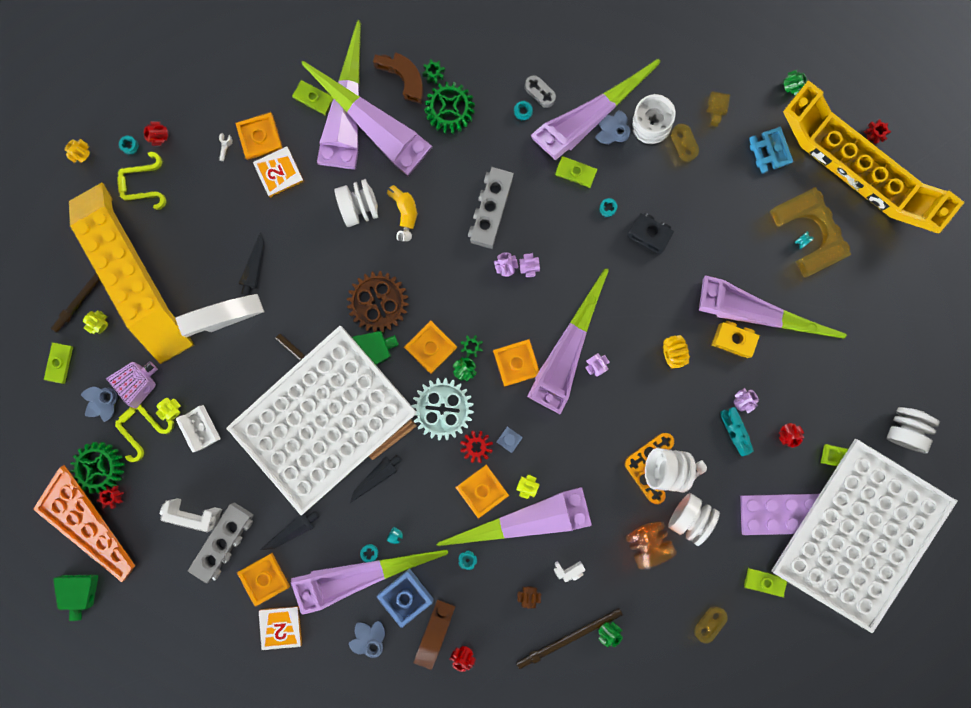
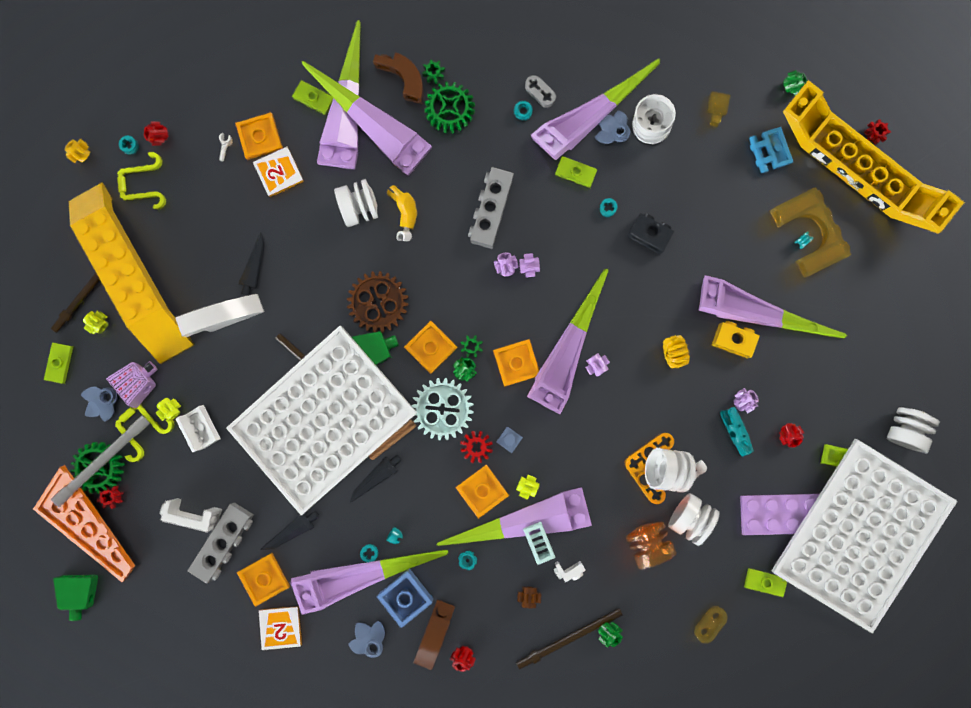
clear yellow plate [671,124,699,161] -> none
none -> light grey piece [51,415,150,507]
none -> light aqua slope [523,521,556,565]

